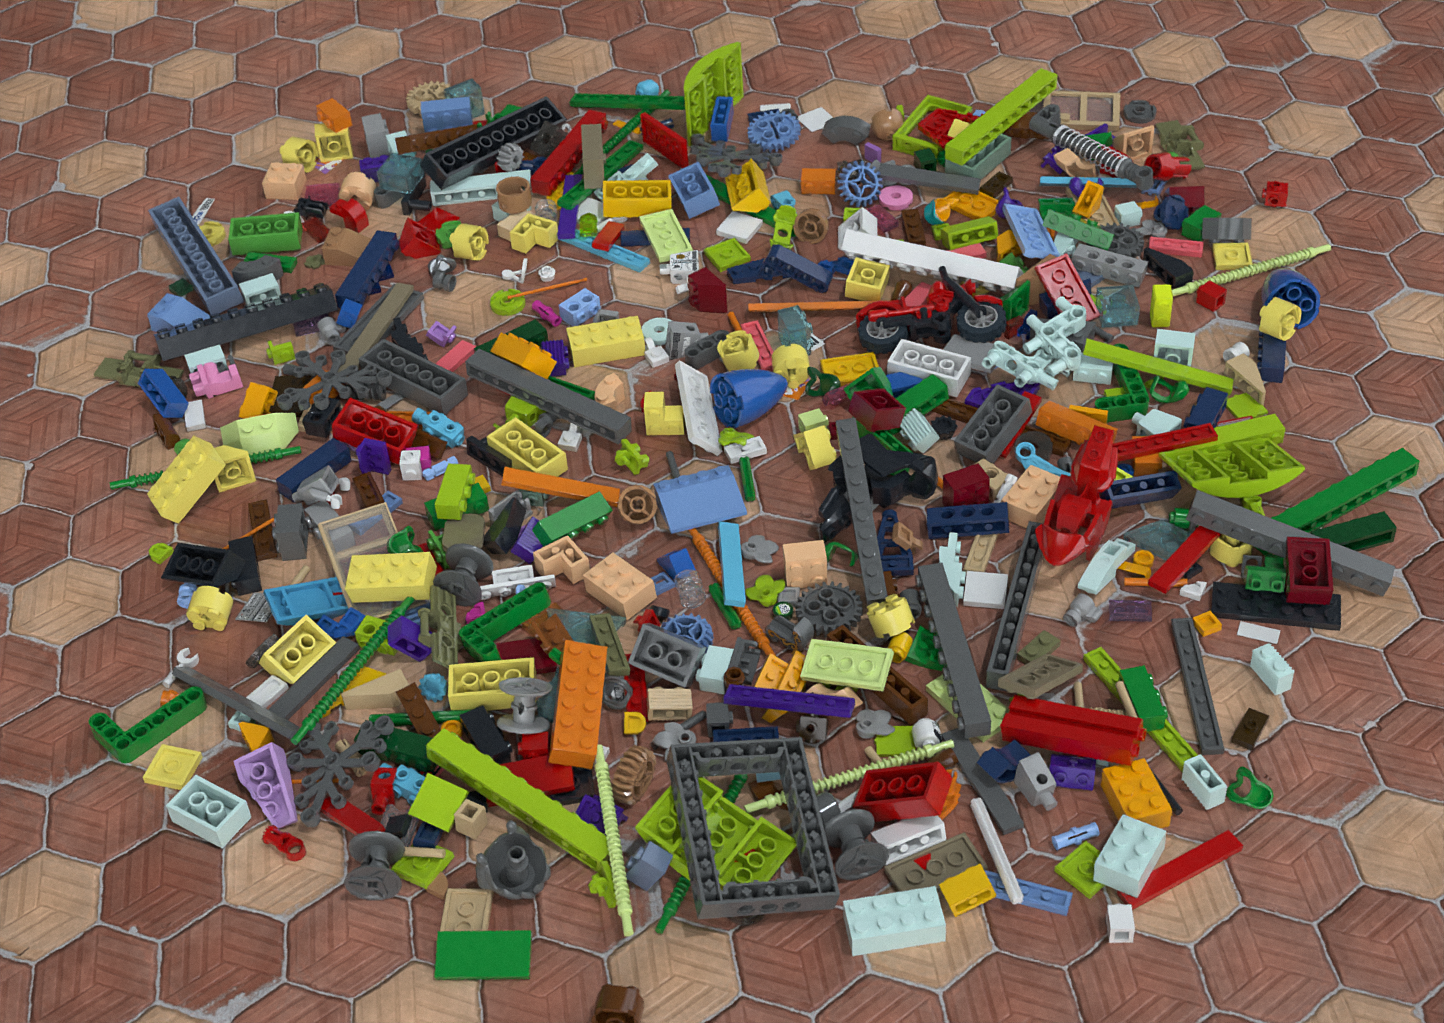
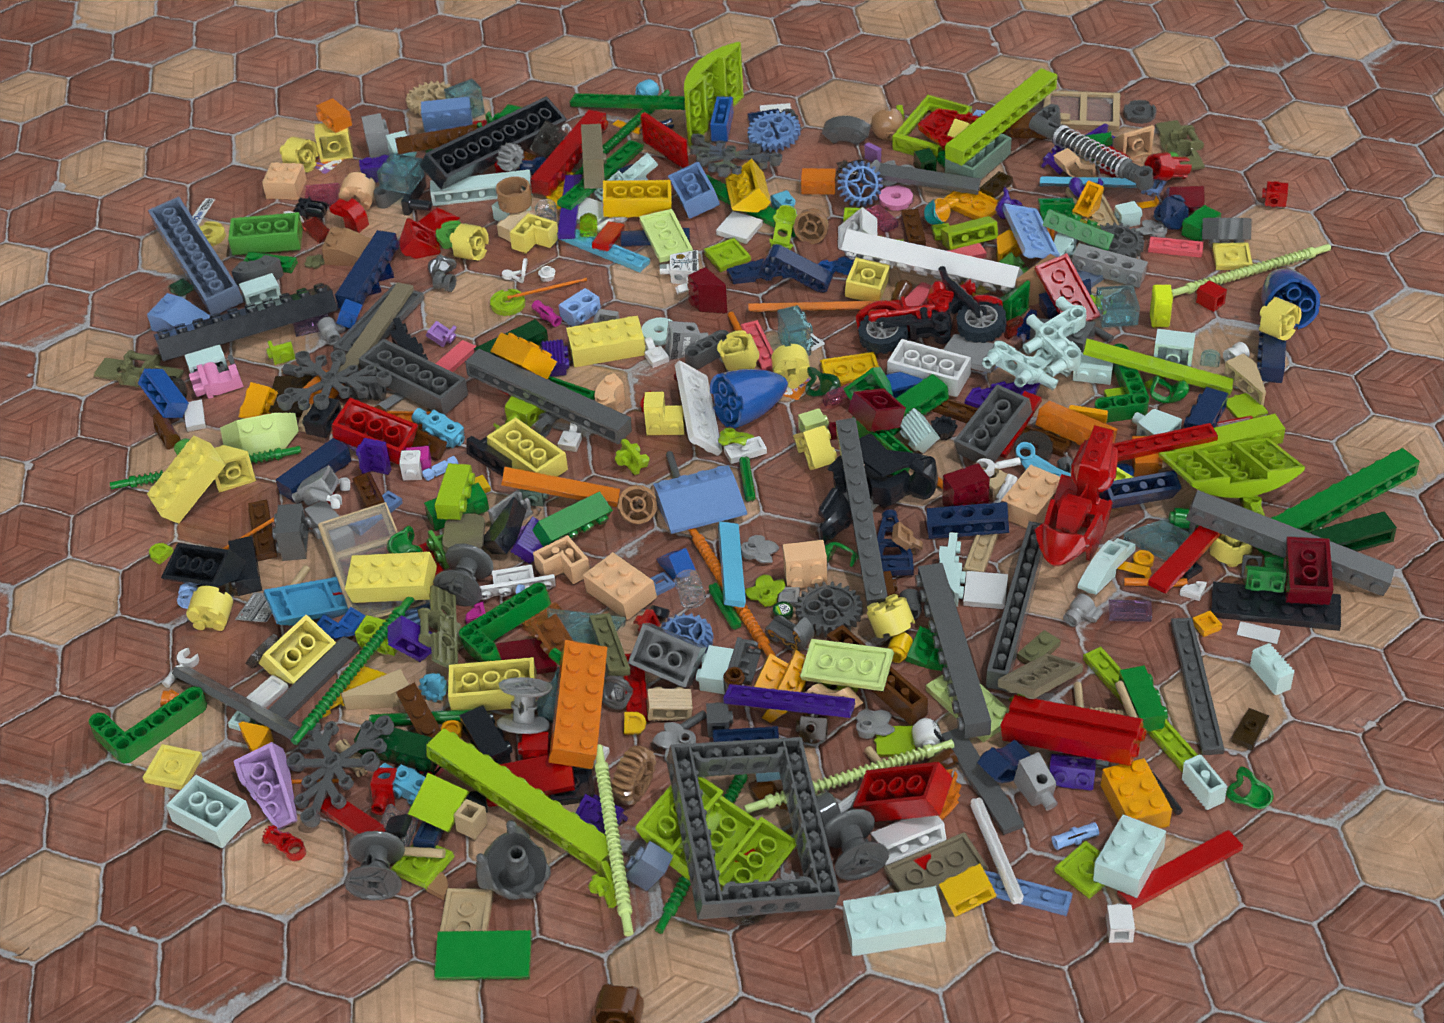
white sticker [798,107,833,132] -> none
black slope [1143,247,1194,289] -> none
none -> white piece [976,457,1021,477]
none -> clear light blue tile [1200,349,1220,367]

